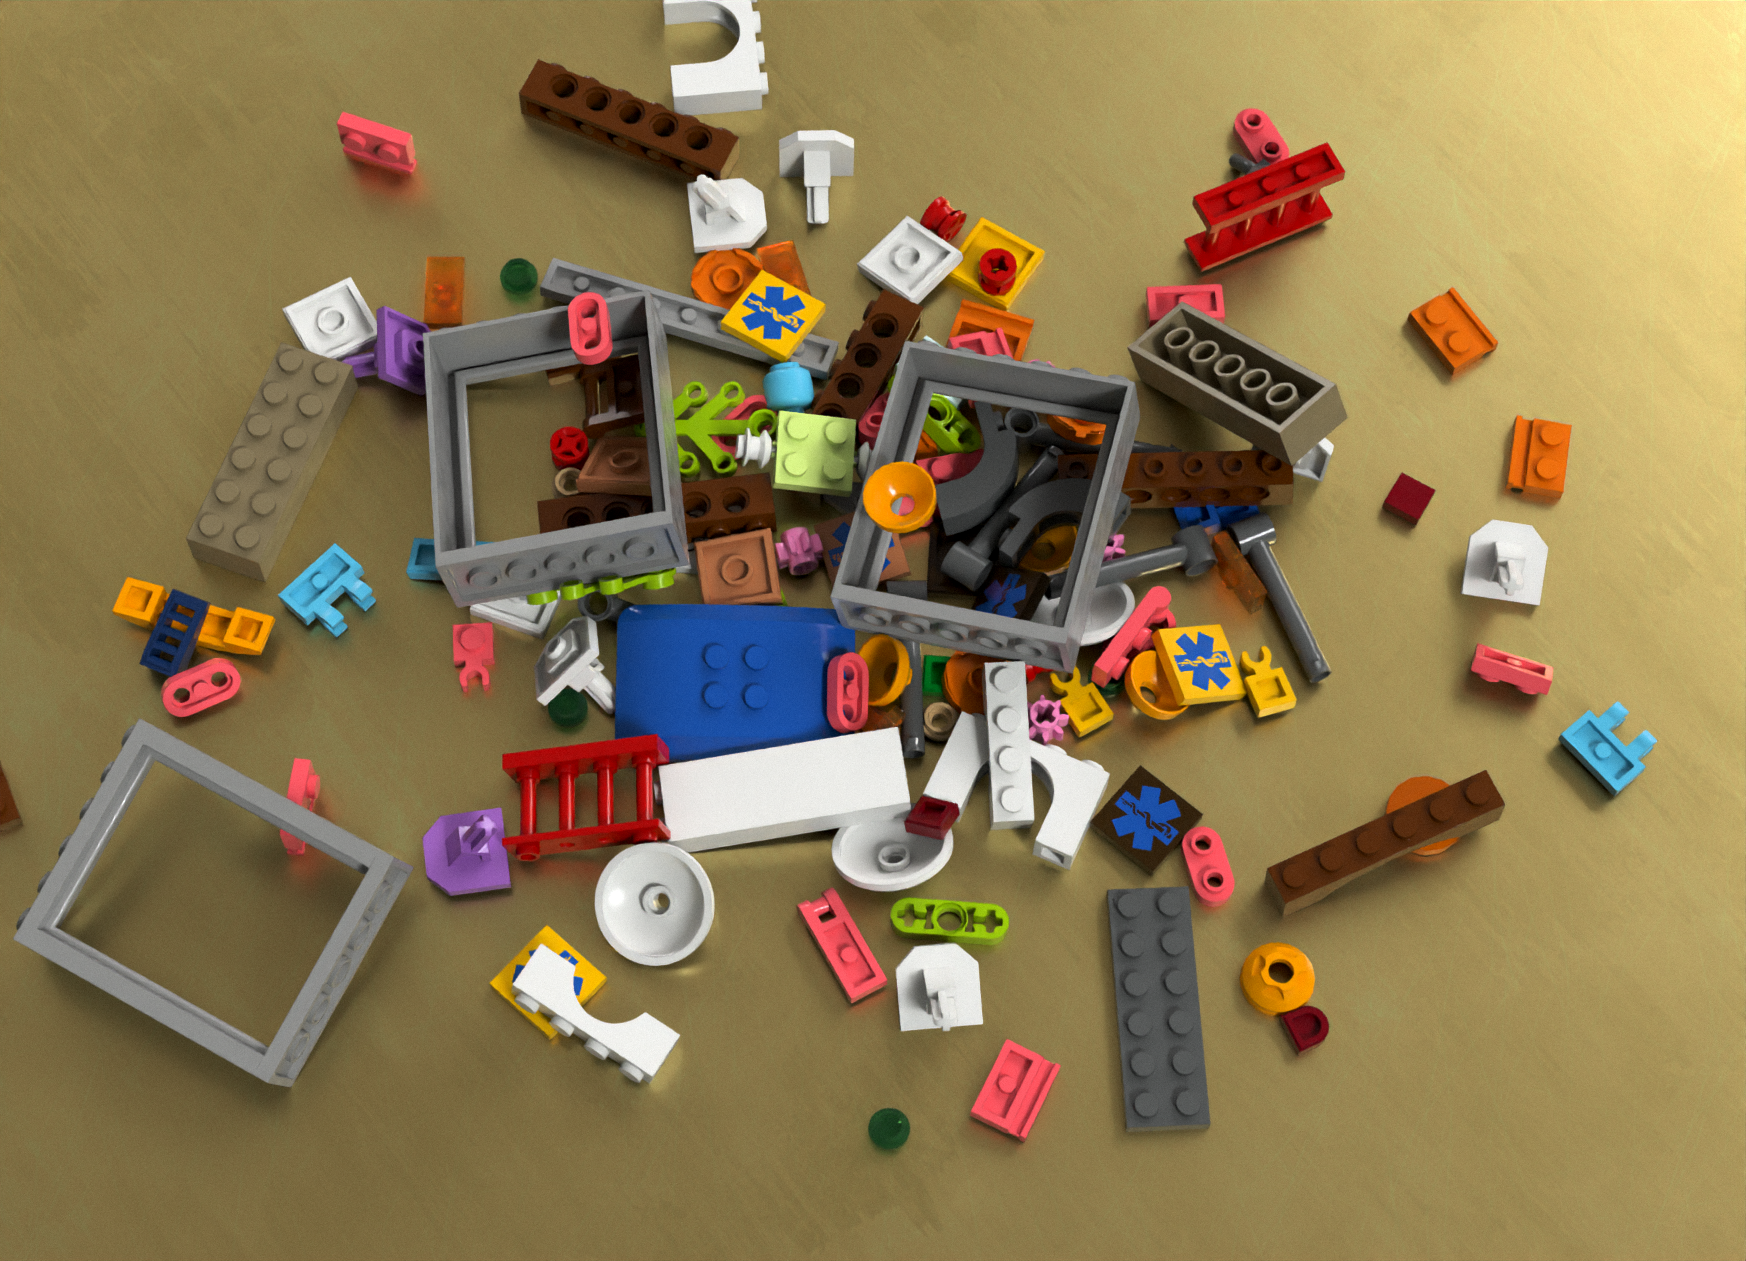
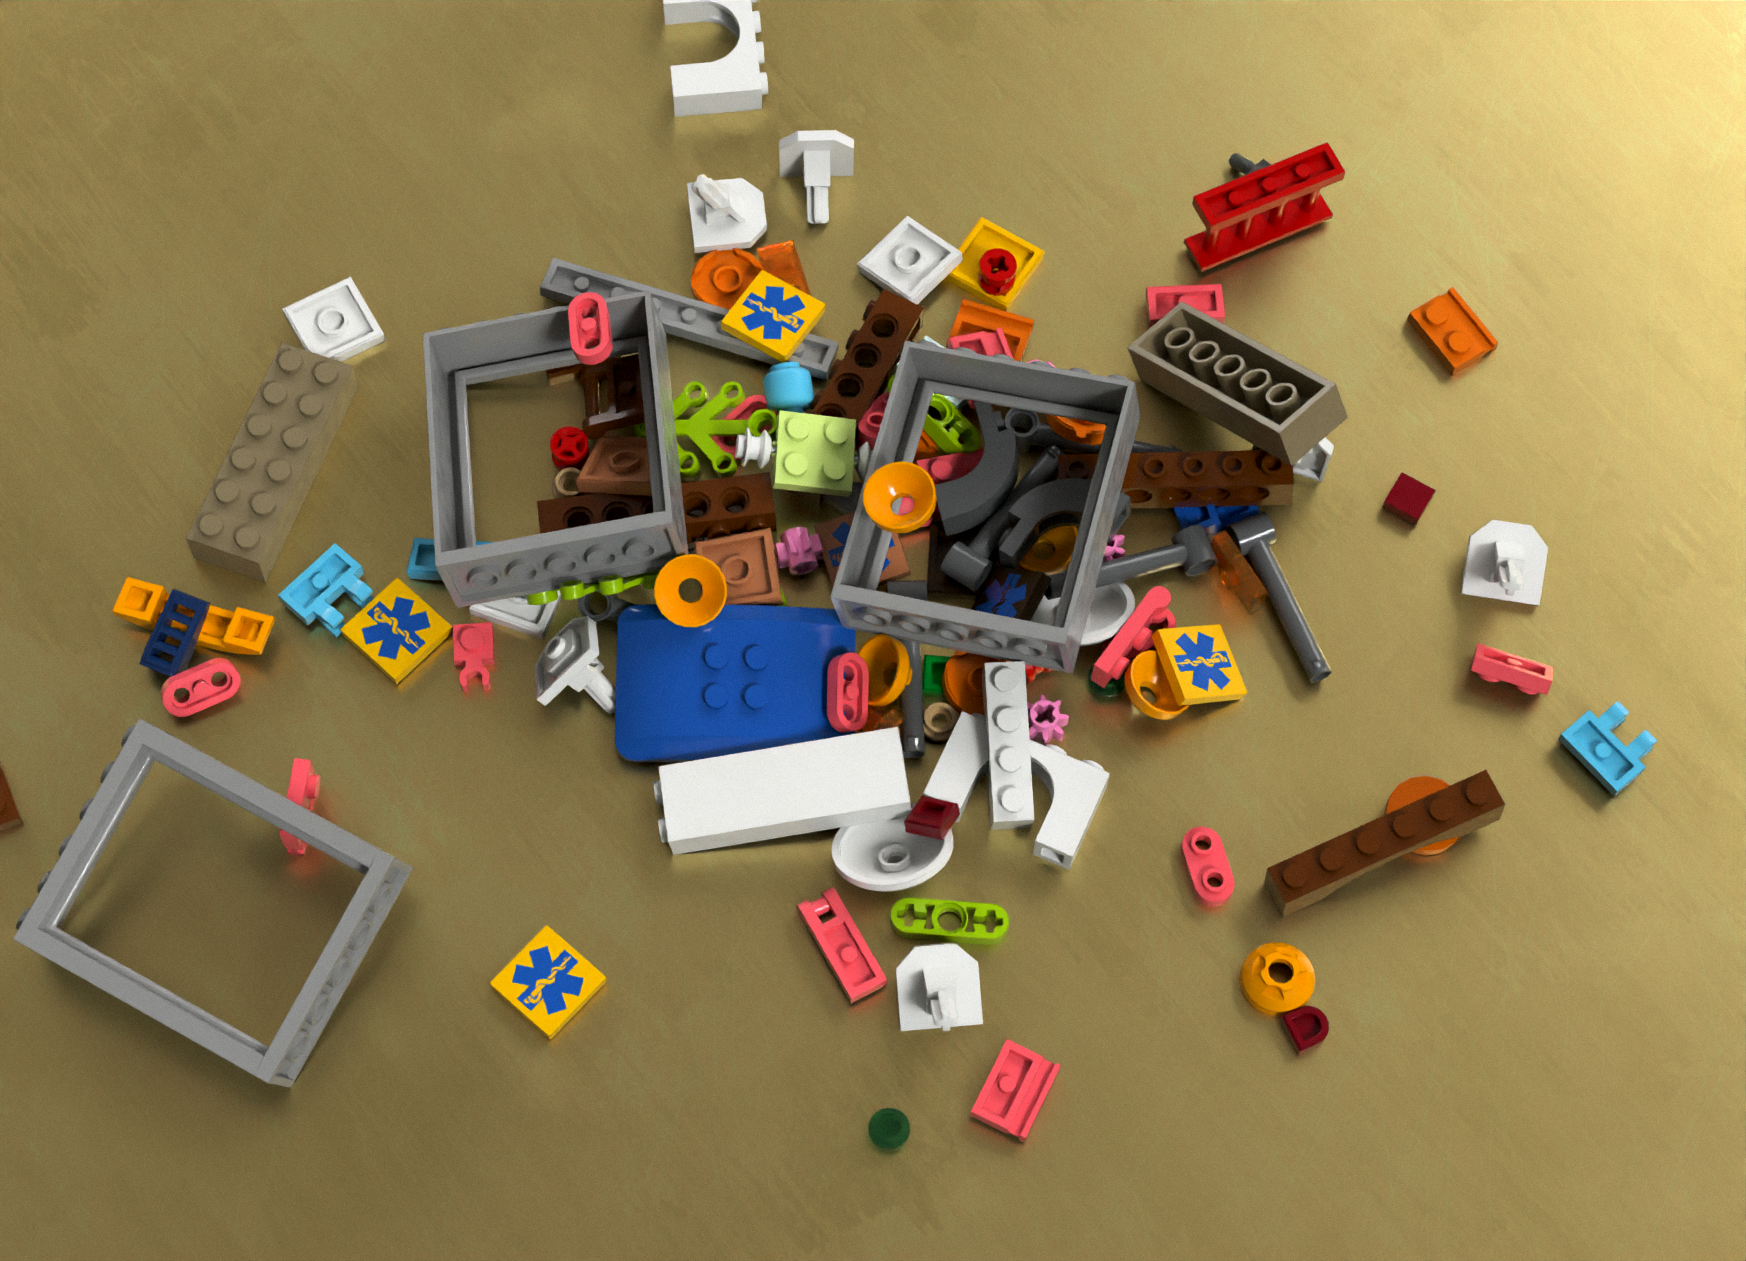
coral plate [337,112,417,175] -> none
medium lavender piece [342,306,431,396] -> none
medium lavender piece [422,808,511,896] -> none
clear orange plate [424,257,466,329] -> none
clear green plate [500,258,538,295] -> none
red fence [502,734,671,861] -> none
white arch [511,944,680,1084] -> none
reddish brown brick [519,59,740,181] -> none
clear green plate [548,689,588,728] -> none
white dish [595,842,715,966] -> none
red wheel [920,196,967,243] -> none
yellow plate [1049,666,1114,738] -> none
dark brown tile [1089,765,1203,876] -> none
dark grey plate [1106,886,1210,1132] -> none
coral plate [1233,108,1289,165] -> none
yellow plate [1239,646,1297,718] -> none
orange plate [1505,415,1572,499] -> none
none -> yellow tile [340,577,453,685]
none -> light orange piece [654,554,727,627]

